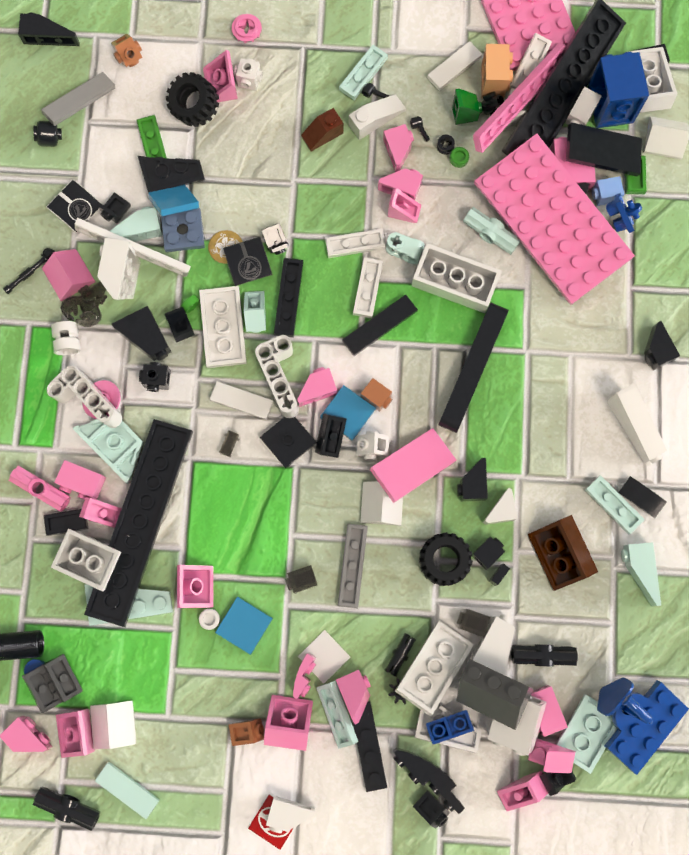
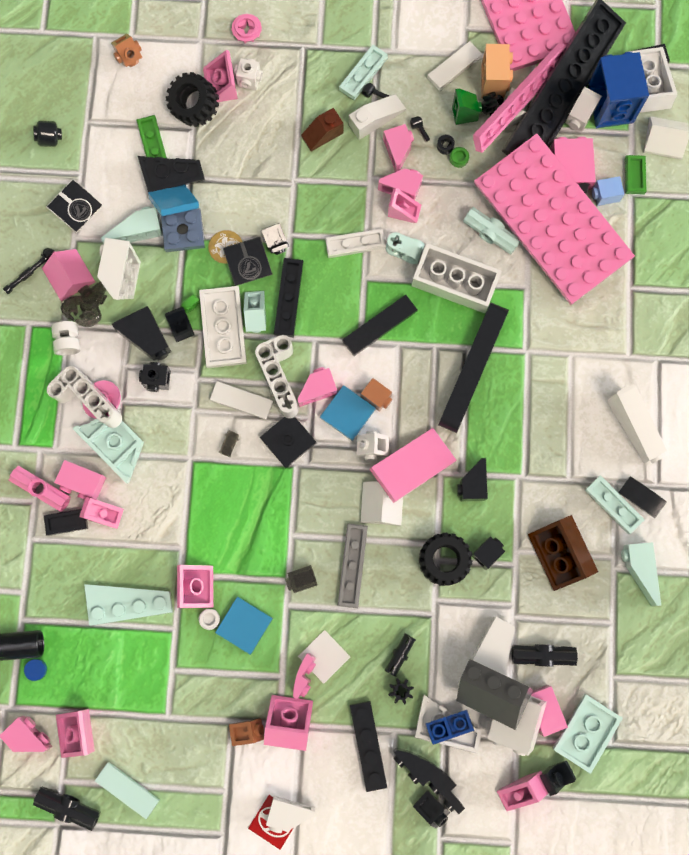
black slope [18,12,80,46] -> none
dark grey slope [22,654,83,713] -> none
light grey tile [41,72,115,126] -> none
white slope [51,529,121,592] -> none
white tile [75,218,191,277] -> none
black plate [84,419,193,627] -> none
white slope [90,700,136,749] -> none
black bracket [98,192,131,223] -> none
black slope [315,413,347,458] -> none
light aqua plate [316,680,358,749] -> none
bright pink slope [336,670,371,725] -> none
white plate [353,257,383,319] -> none
white plate [395,621,474,716] -> none
clear smoke brick [456,609,491,637] -> none
white slope [482,488,517,525] -> none
black tile [489,564,510,586] -> none
white tile [510,33,552,89] -> none
bright pink slope [528,739,576,773] -> none
black tile [566,122,642,176] -> none
blue plate [597,677,689,775] -> none
blue hips [606,193,642,233] -> none
black slope [644,321,680,371] -> none

